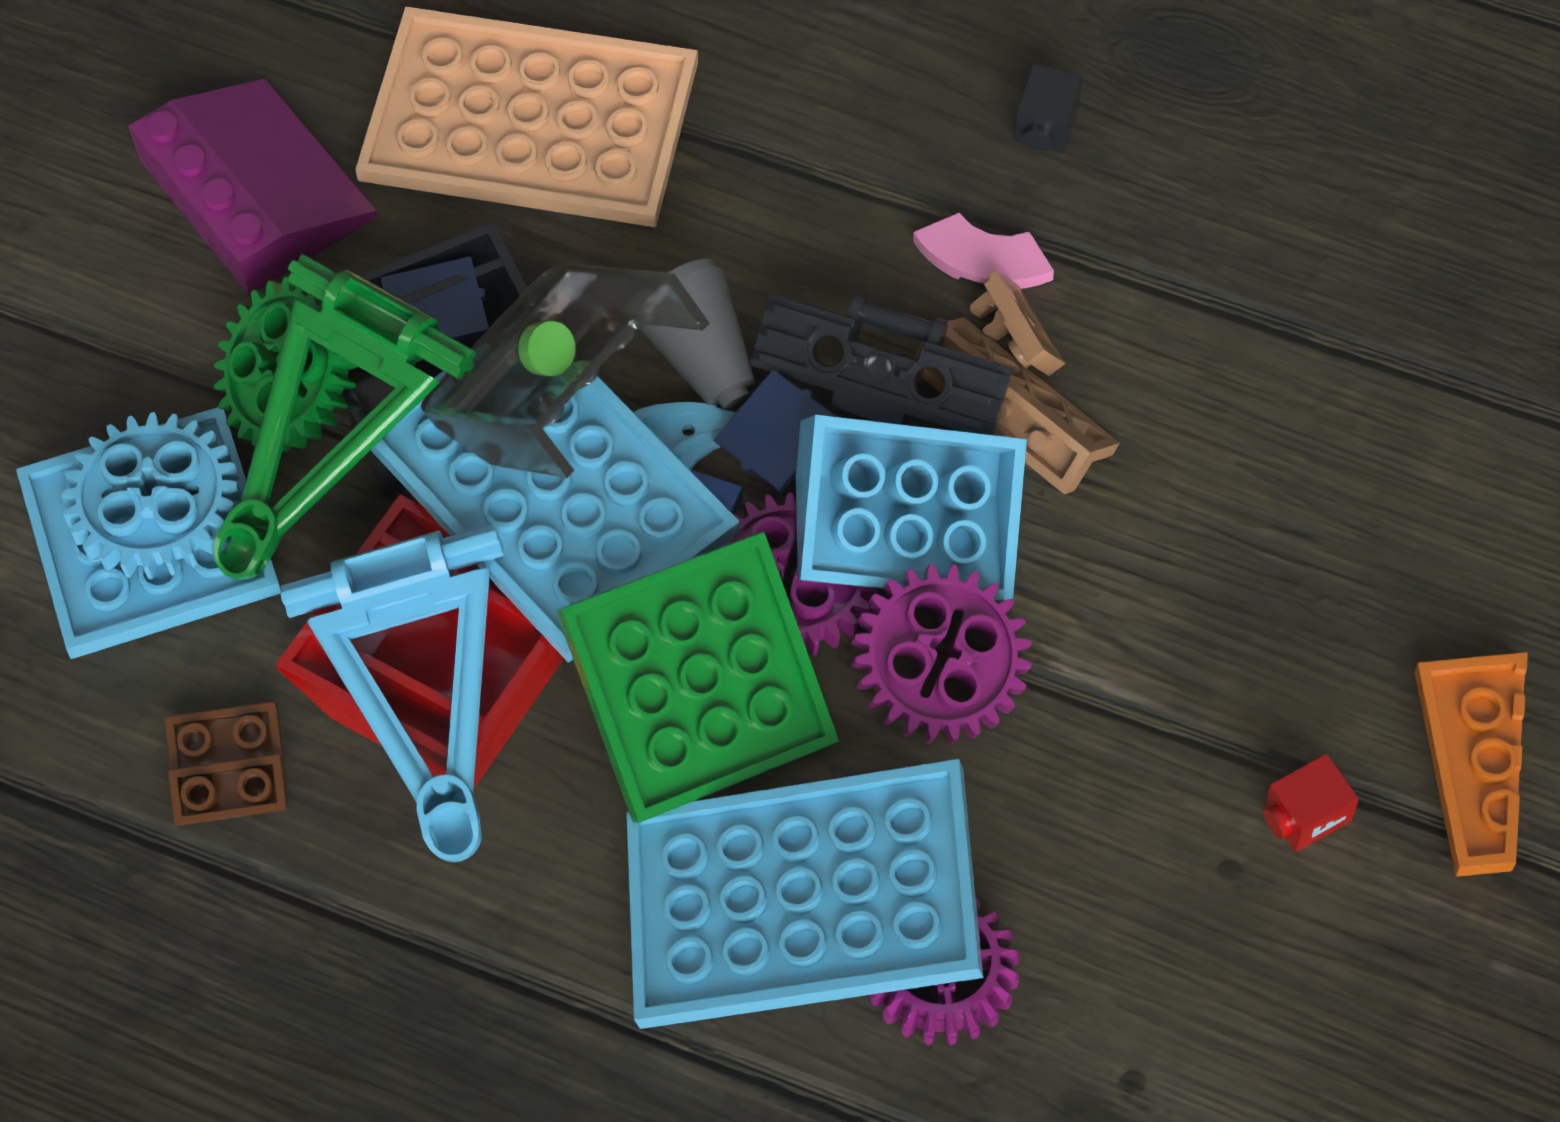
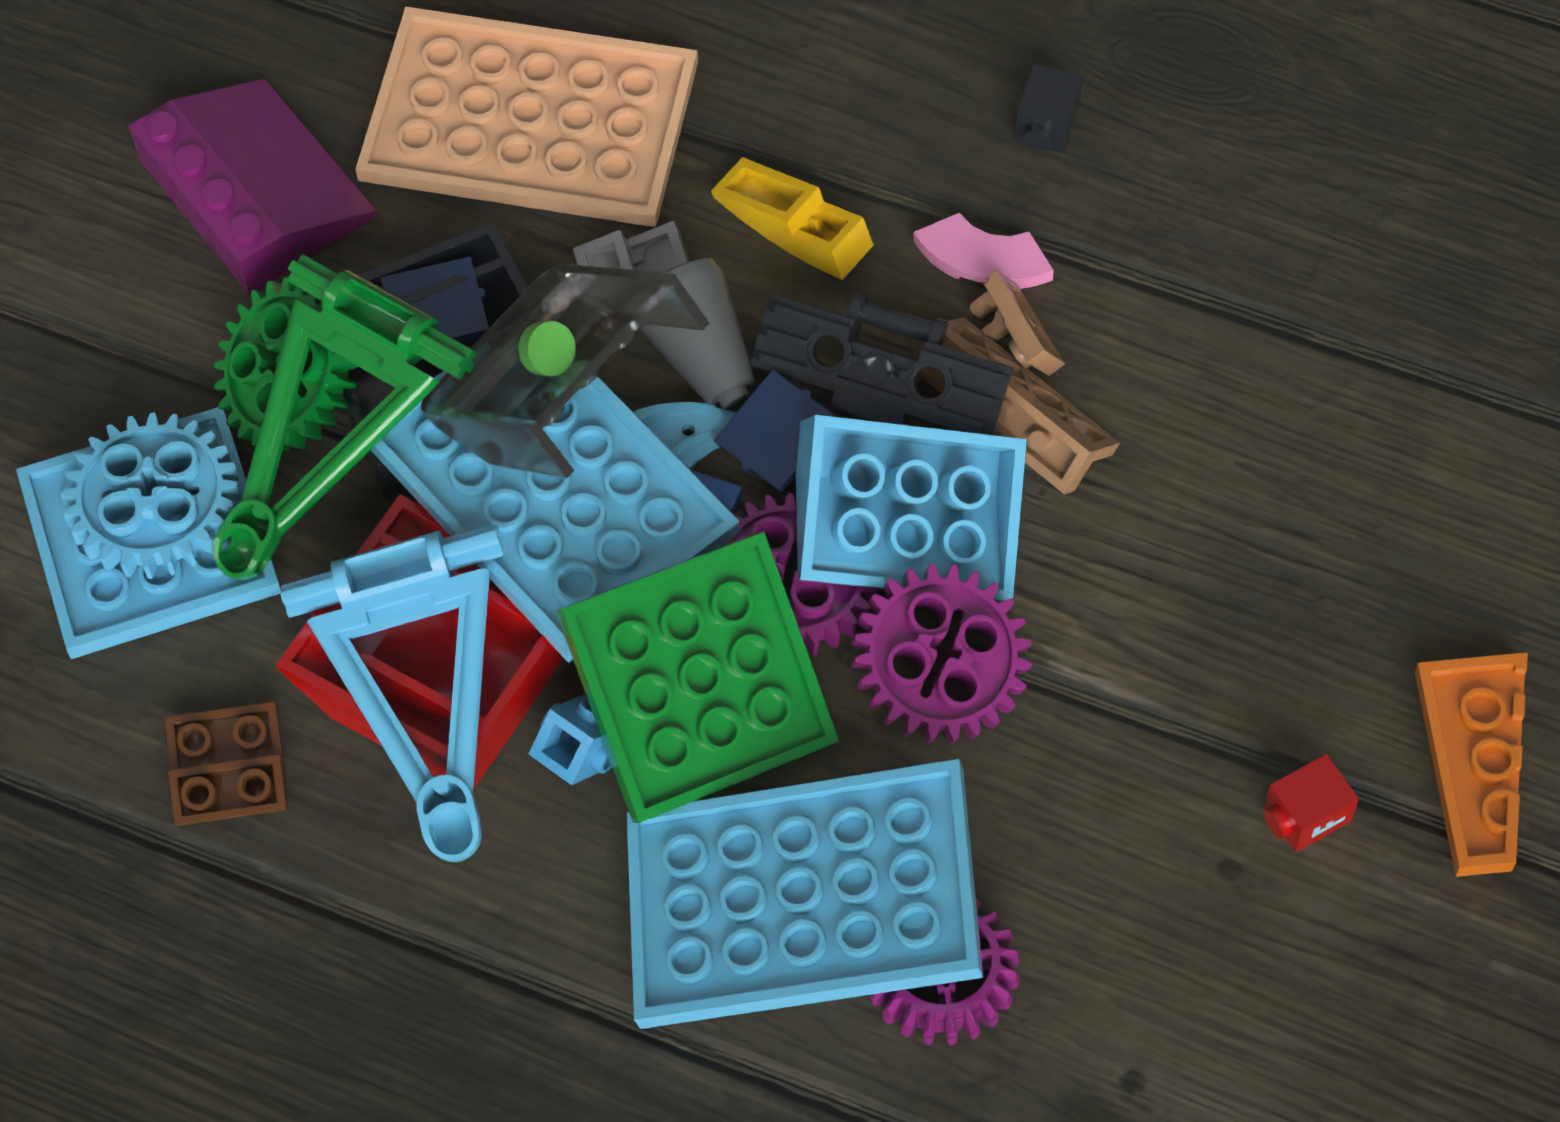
none -> dark azure brick [528,694,612,785]
none -> light grey slope [573,221,690,295]
none -> yellow slope [711,157,874,280]

